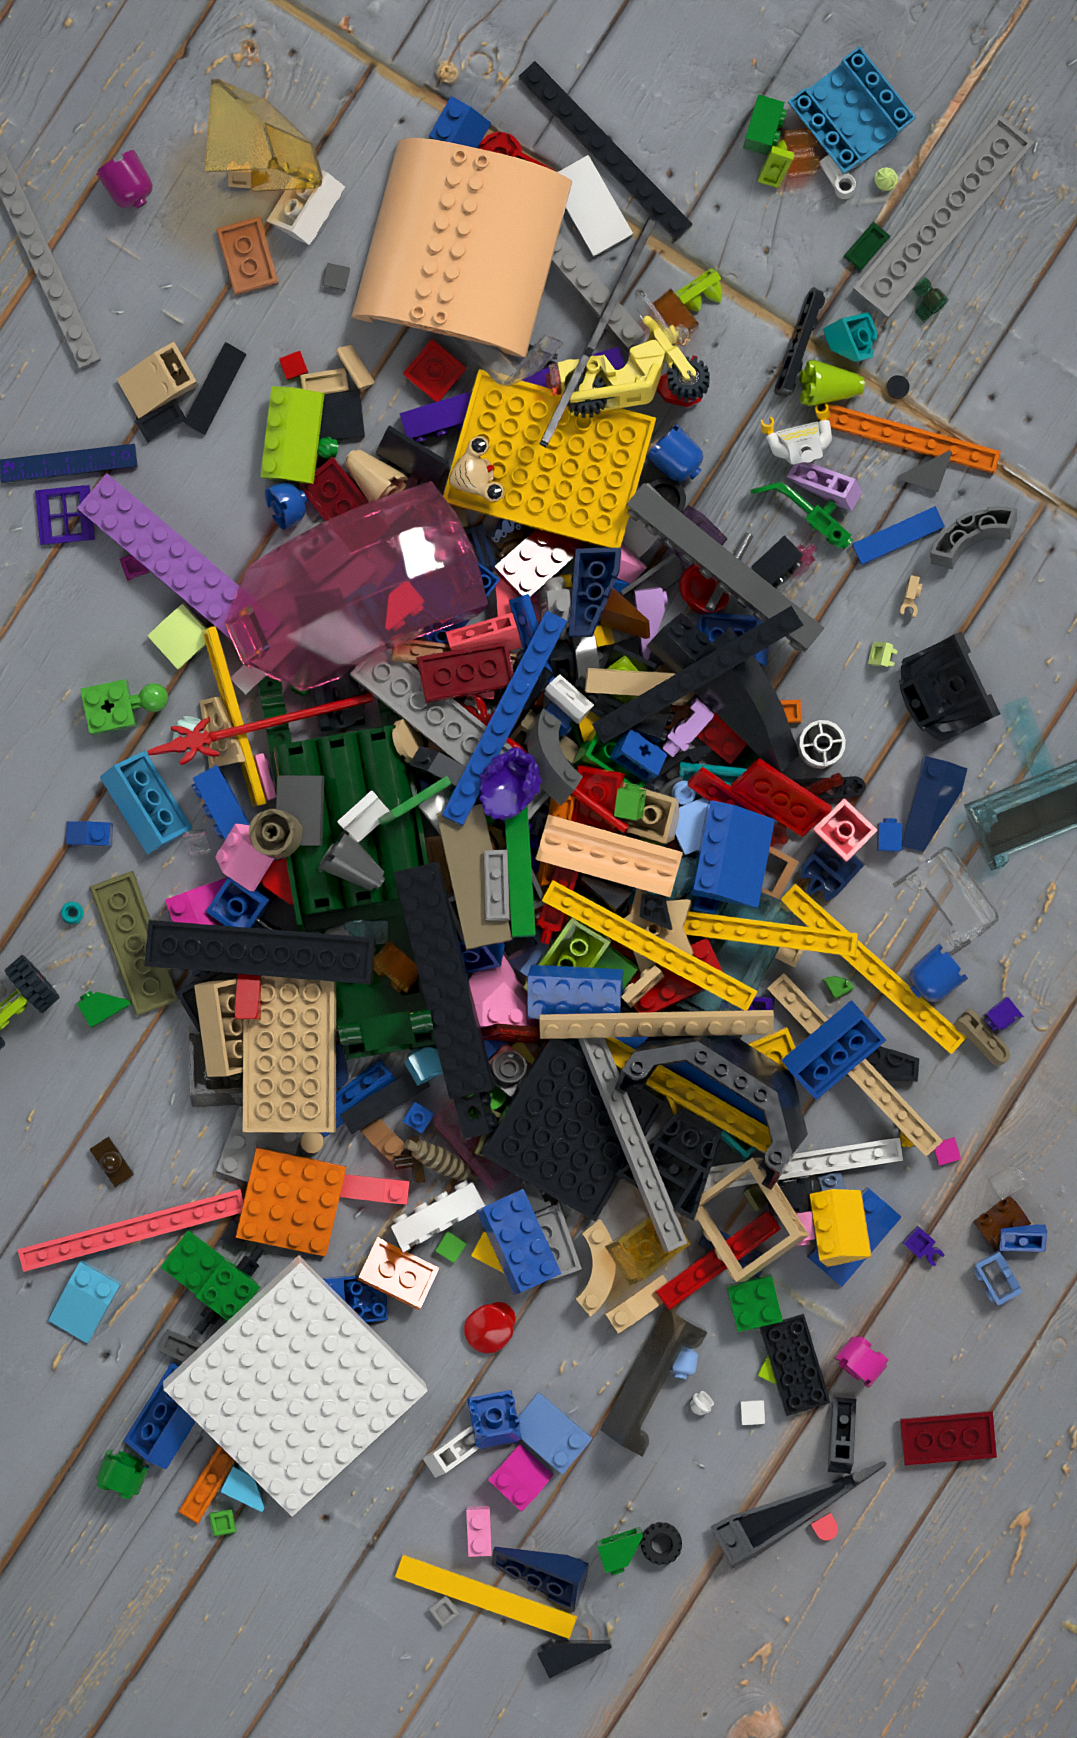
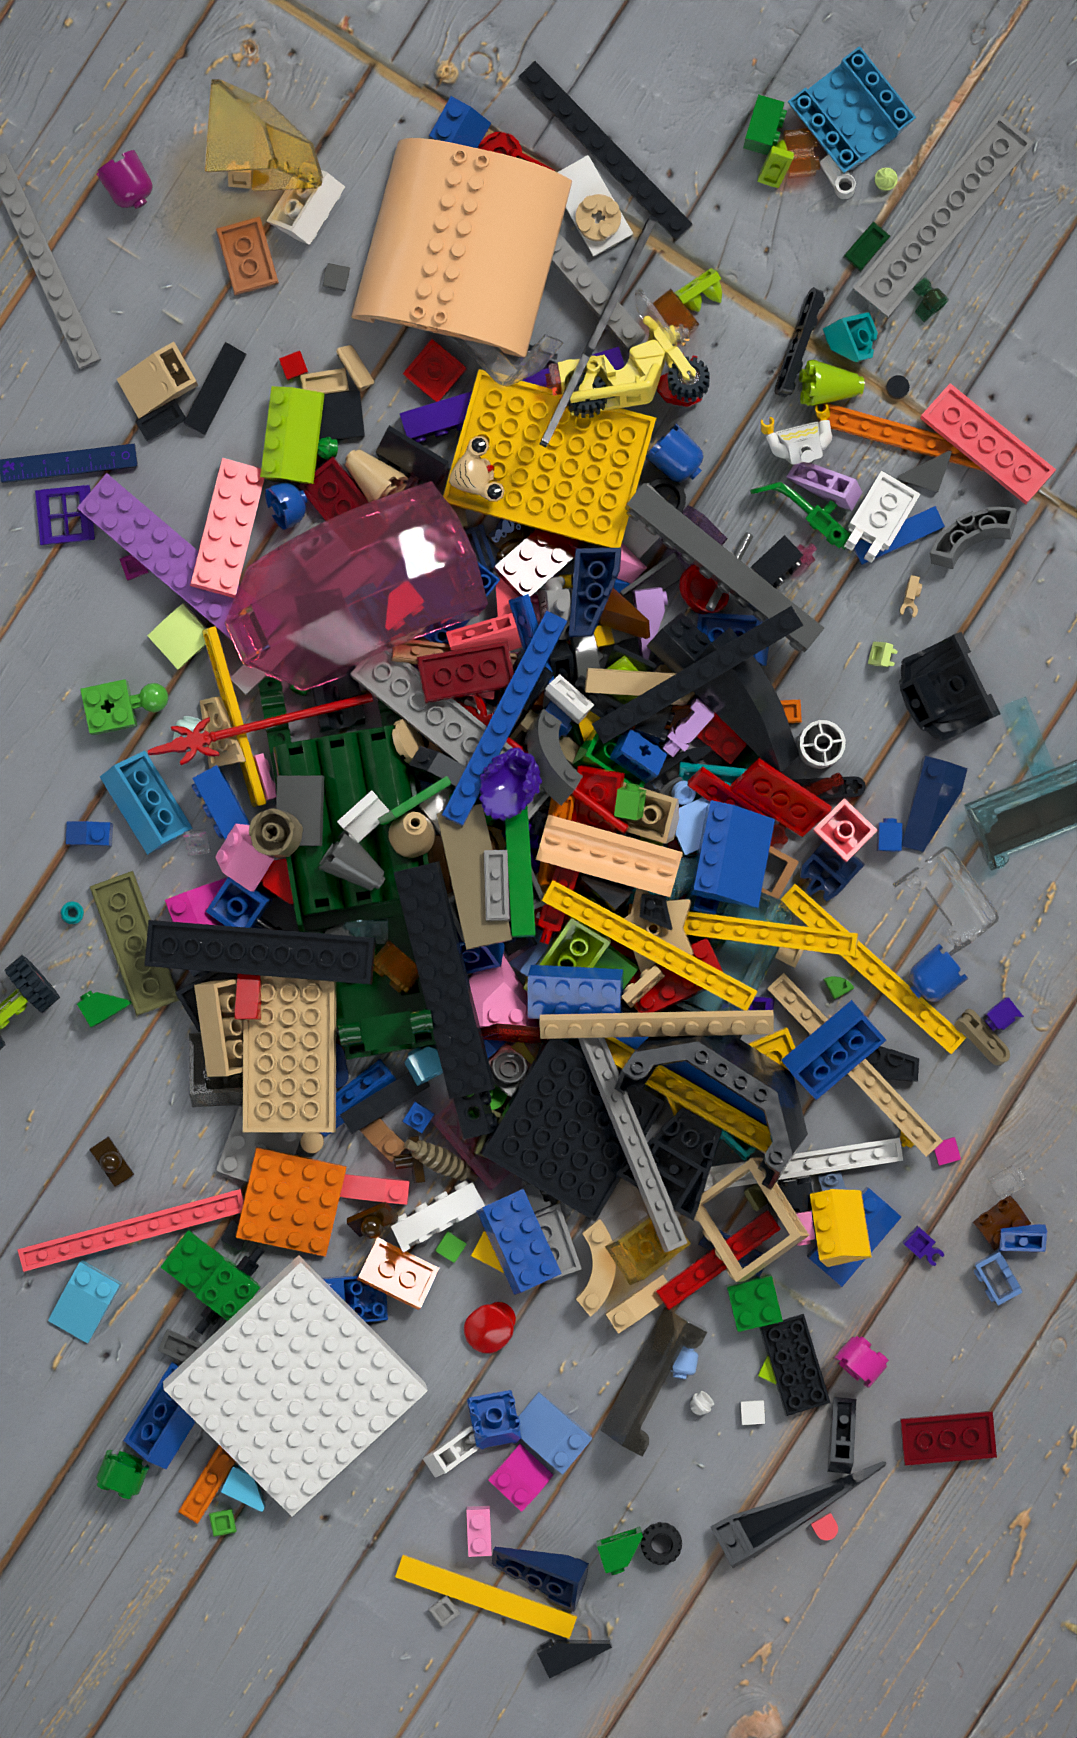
none -> plate [190,458,265,598]
none -> dark brown tile [347,1201,398,1239]
none -> tan cone [388,812,435,858]
none -> tan plate [575,194,621,241]
none -> white tile [844,471,920,563]
none -> coral plate [920,383,1056,505]

